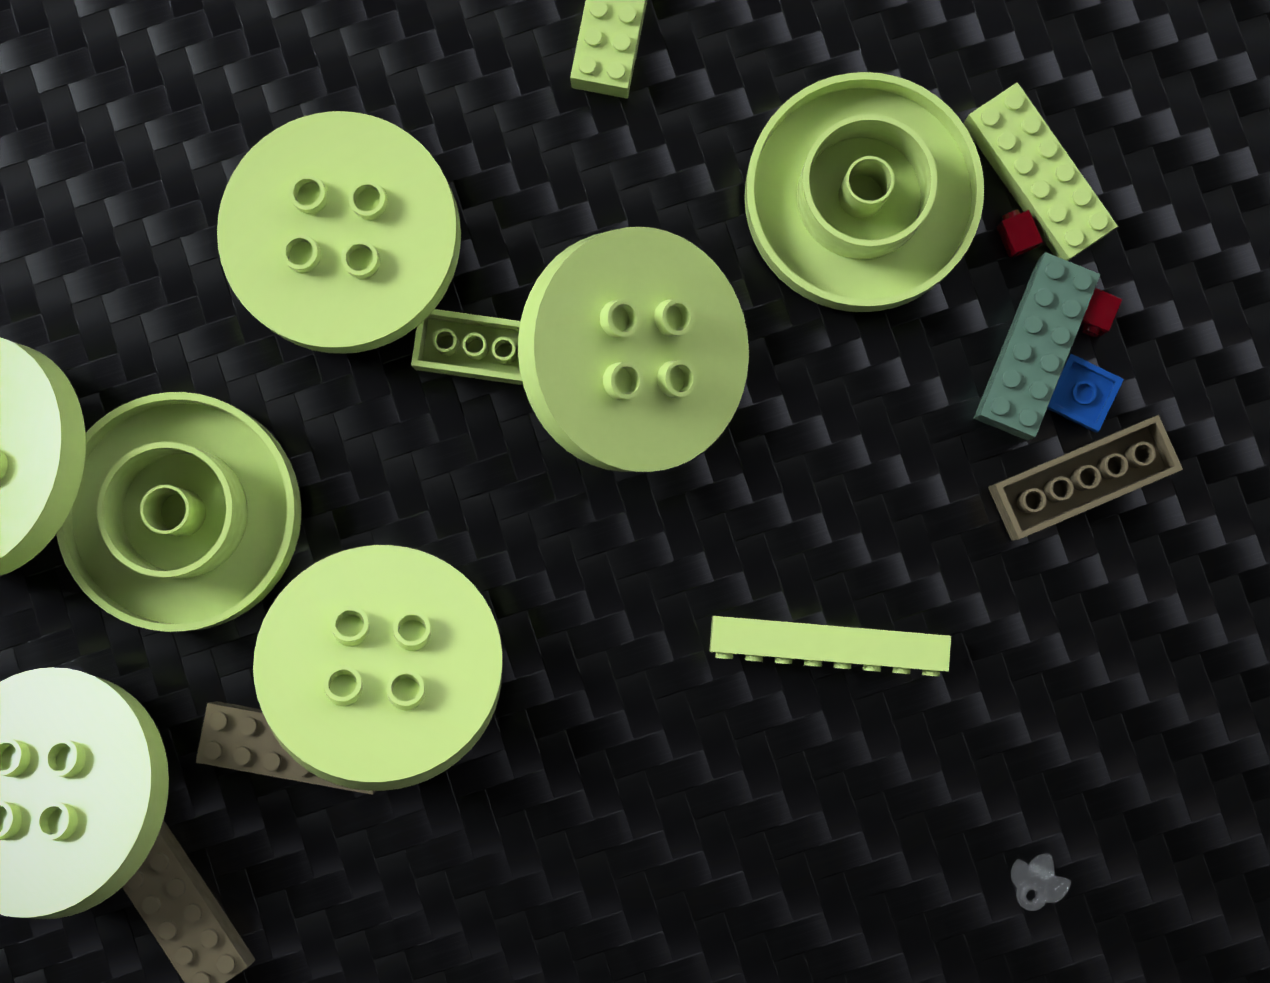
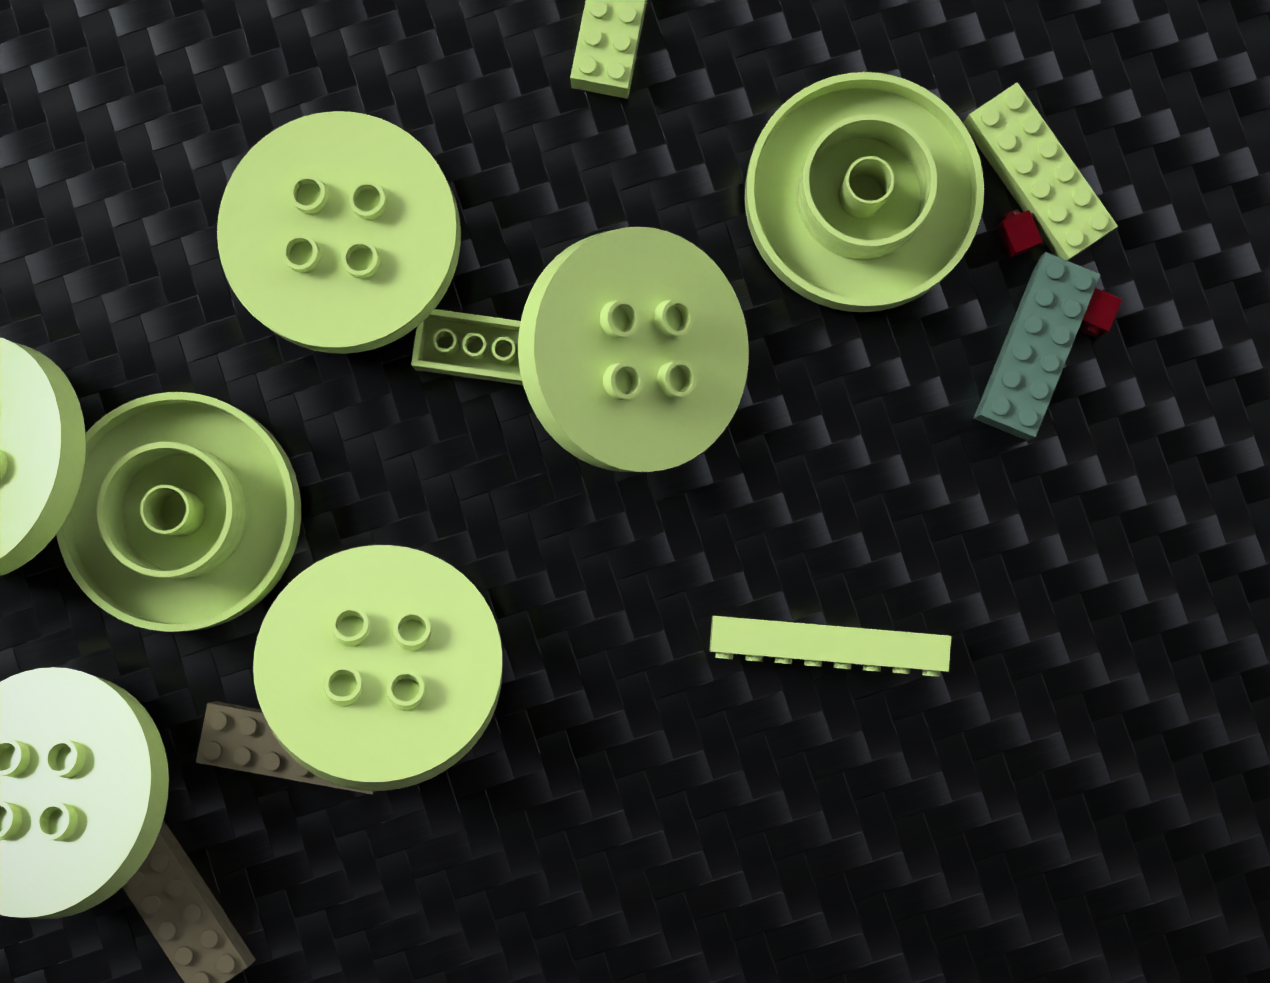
dark tan brick [988,415,1183,541] -> none
clear plate [1011,853,1071,911] -> none
blue plate [1047,354,1124,433] -> none

